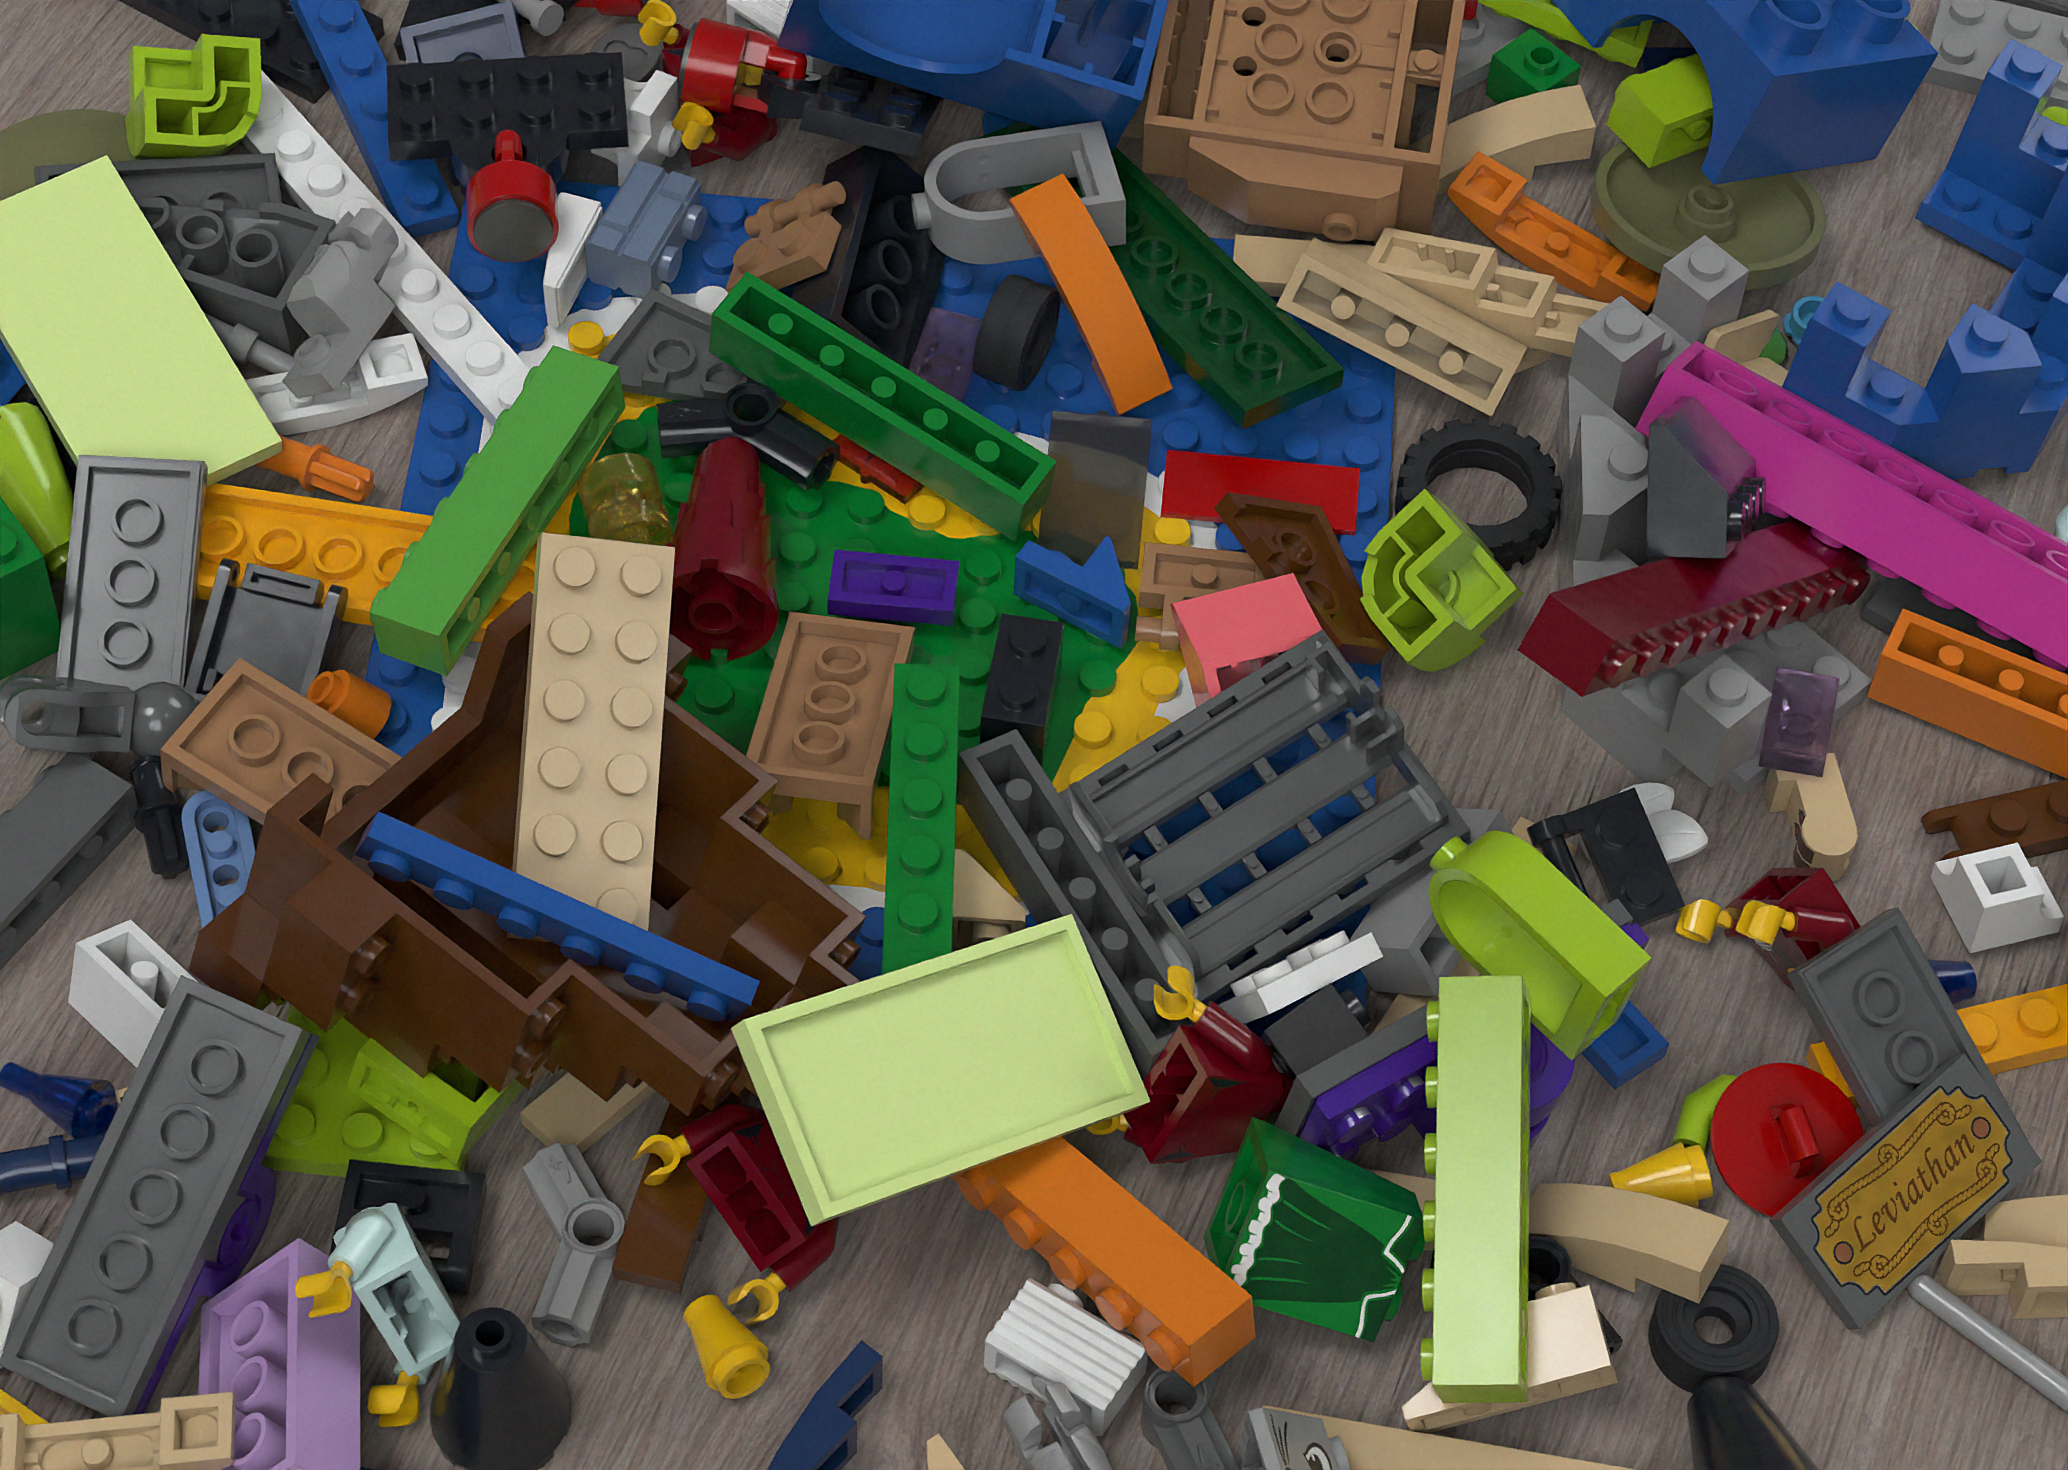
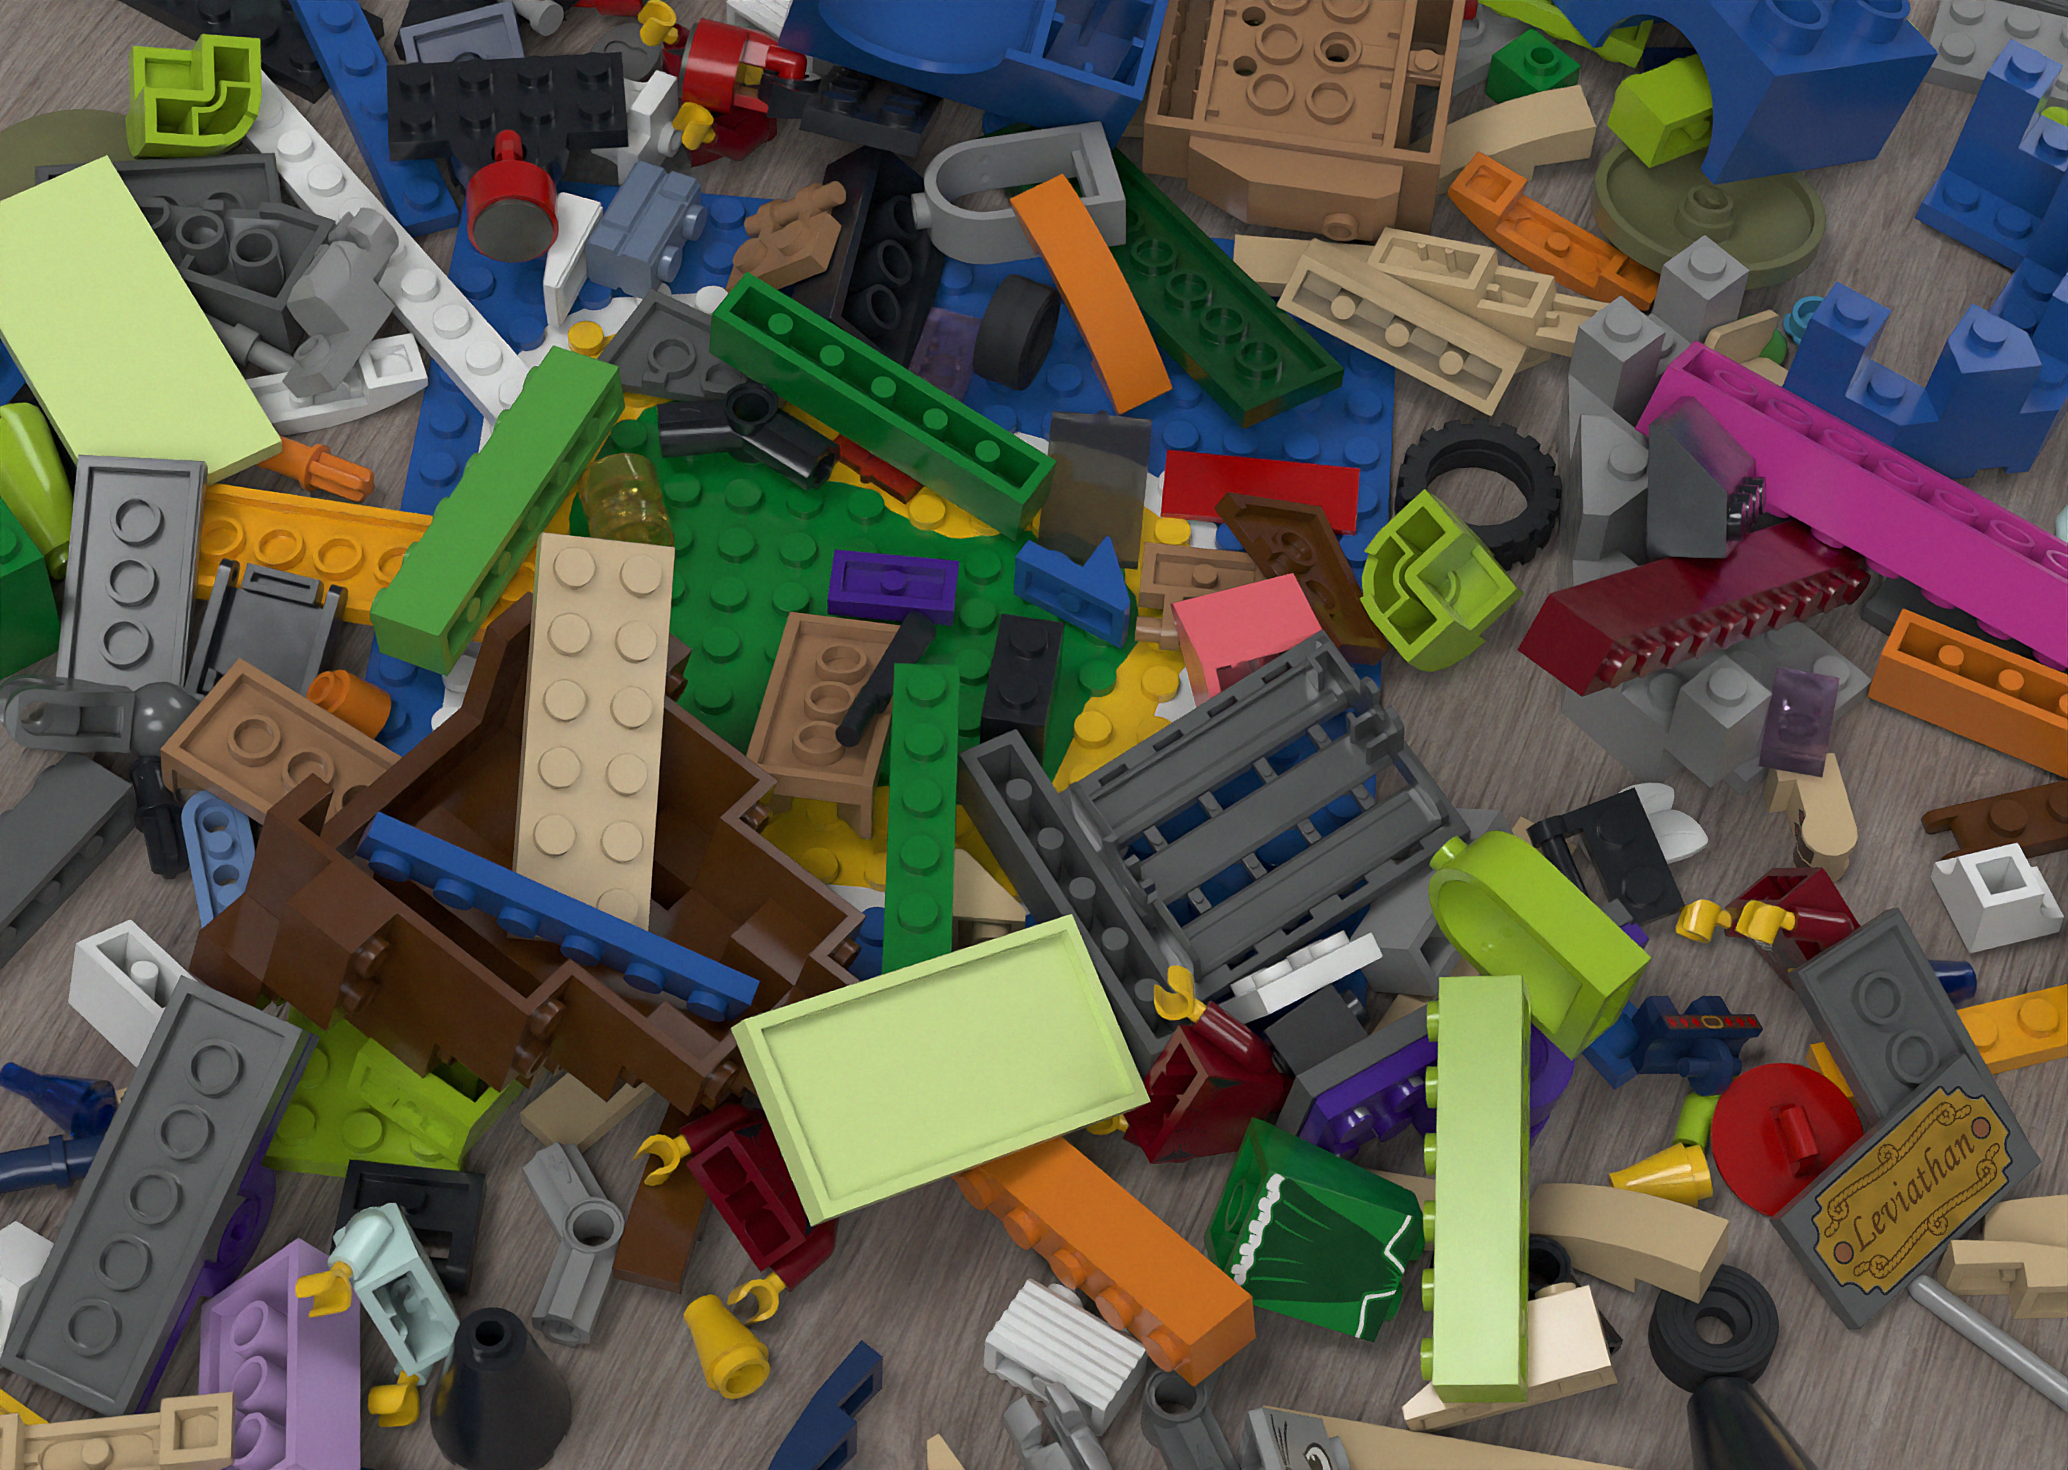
dark red cone [666,437,779,661] -> none
none -> black piece [835,610,936,747]
none -> dark blue hips [1629,996,1763,1096]

